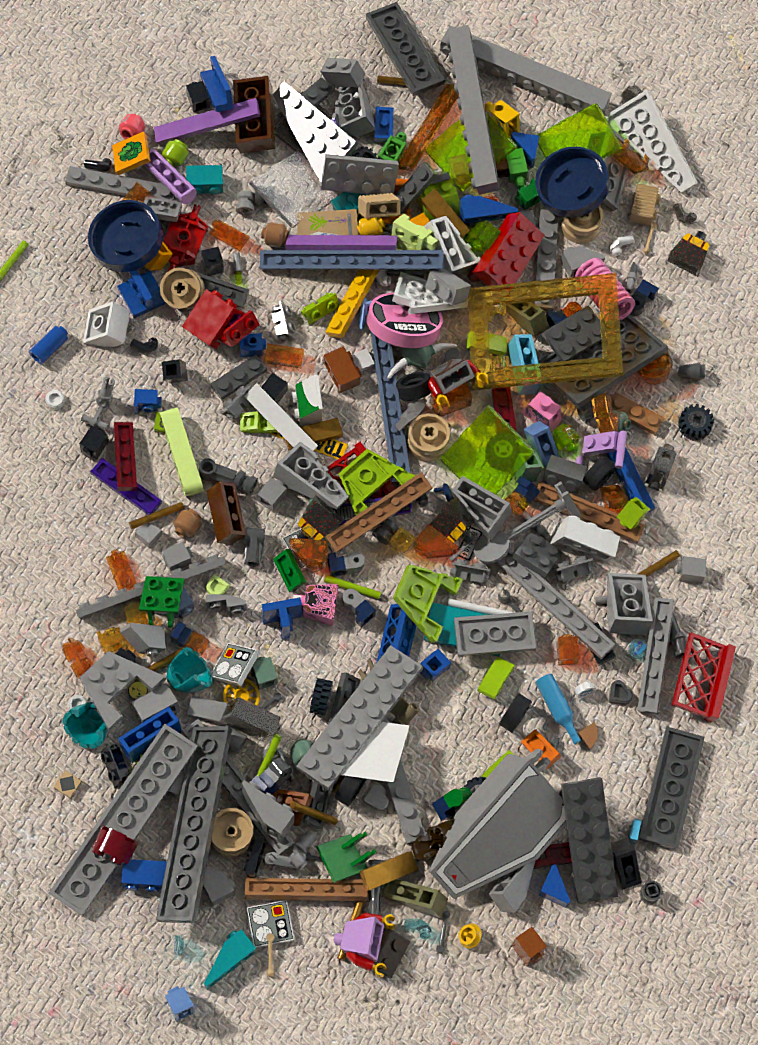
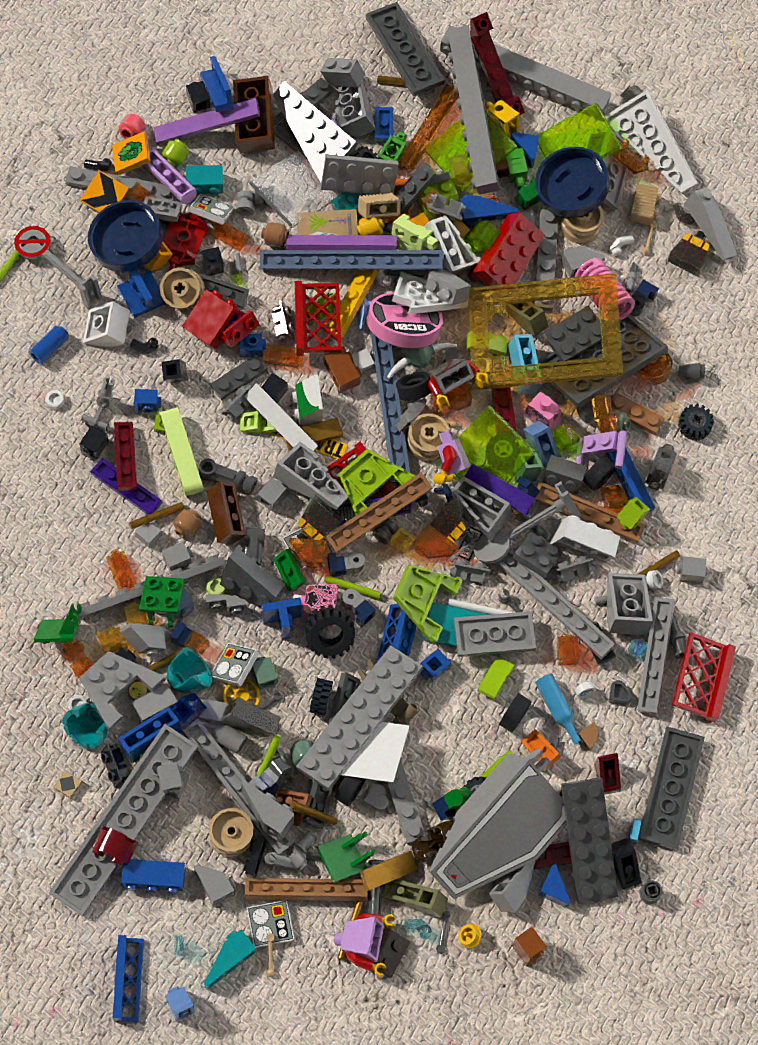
dark grey plate [156,726,232,923] -> none
leg [546,302,582,328] -> none
none -> light grey piece [14,226,102,309]
none -> green plate [34,603,82,644]
none -> piece [79,170,130,212]
none -> blue fence [112,935,144,1022]
none -> light grey brick [157,760,184,793]
none -> clear blue brick [171,693,207,724]
none -> tile [189,194,234,225]
none -> dark grey wedge [220,545,285,606]
none -> red fence [295,281,342,356]
none -> black tyre [305,605,355,659]
none -> light grey hinge [426,193,466,221]
none -> torso [433,430,471,485]
none -> dark purple tile [464,463,536,516]
none -> dark red slope [470,12,525,115]
none -> dark red slope [594,753,621,792]
none -> white tile [646,570,663,590]
none -> light grey wedge [684,187,737,261]

